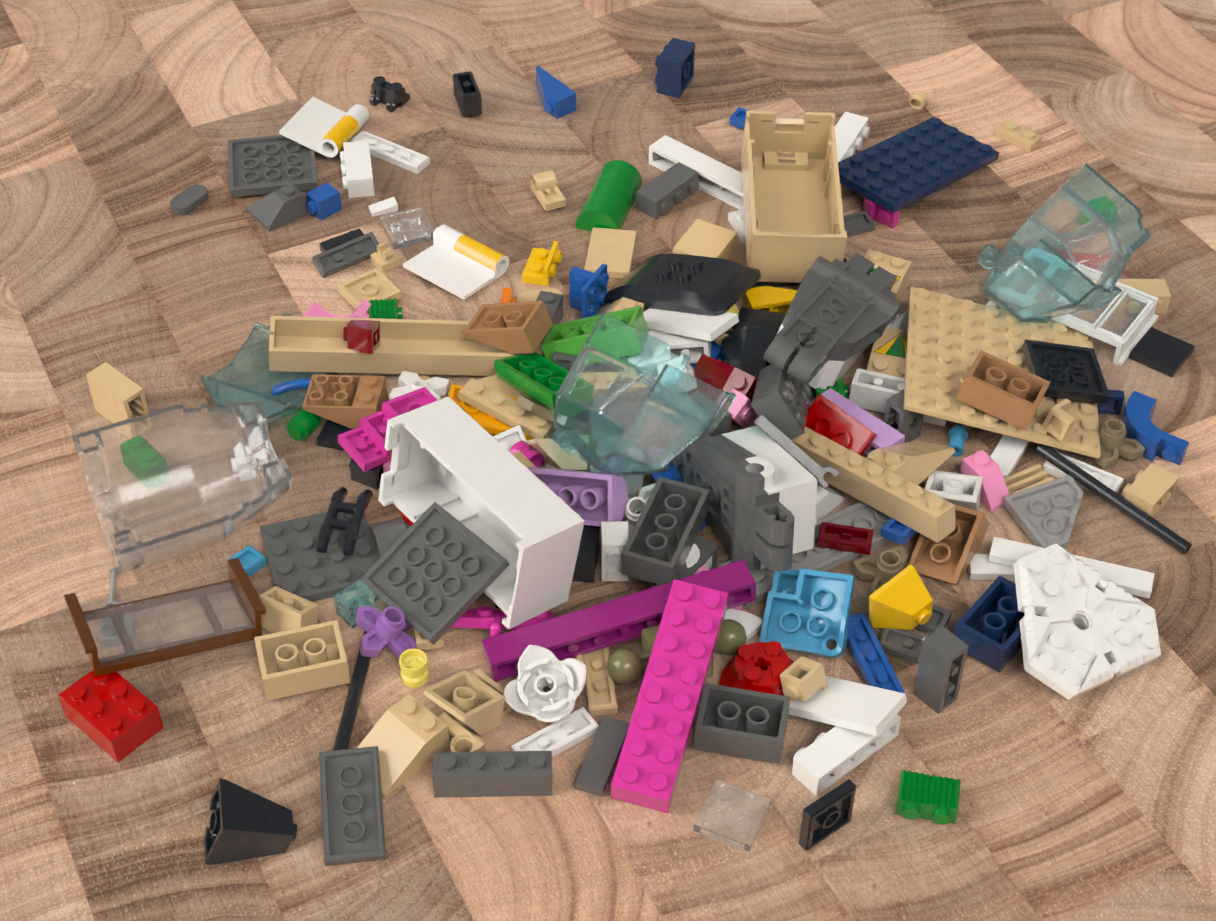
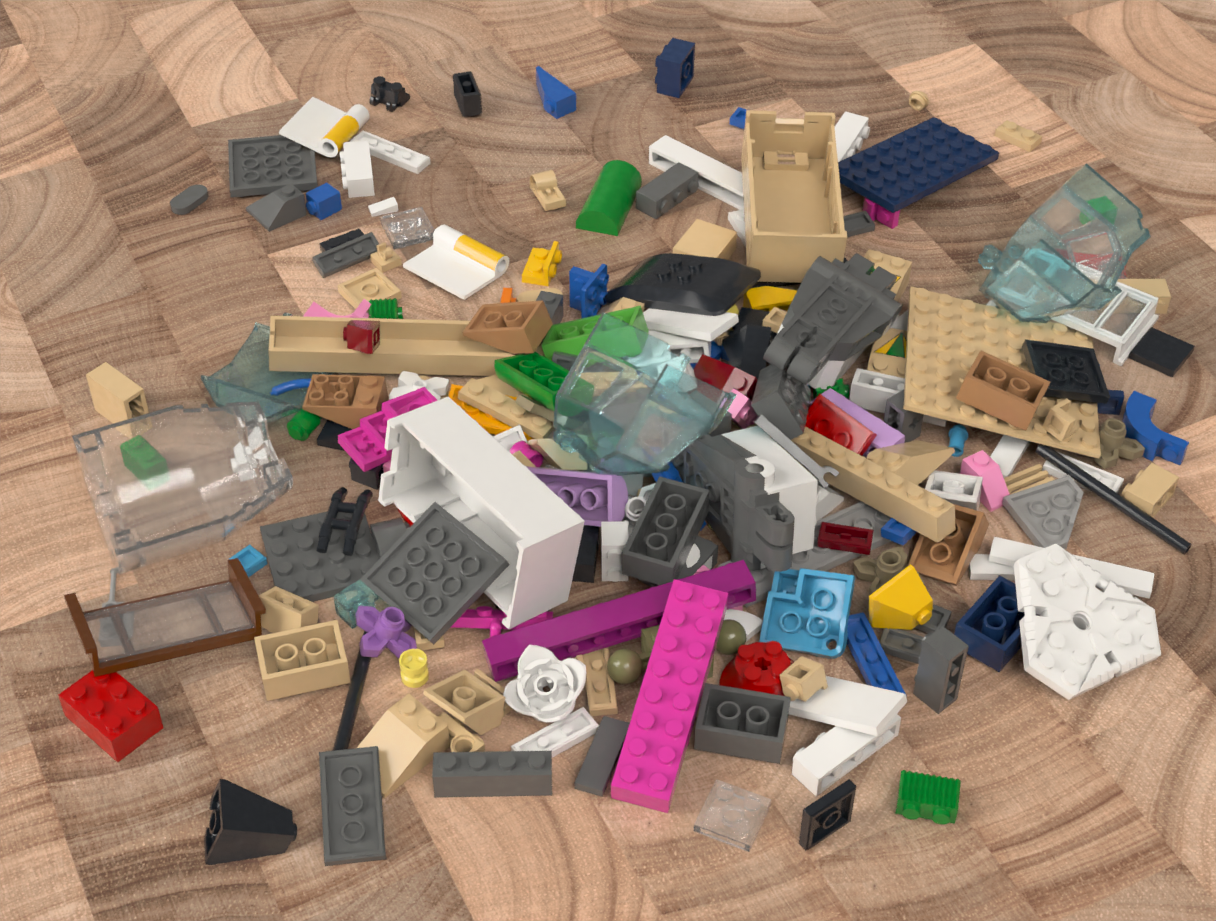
tan tile [584,228,637,279] -> none
none -> tan plate [762,307,787,333]

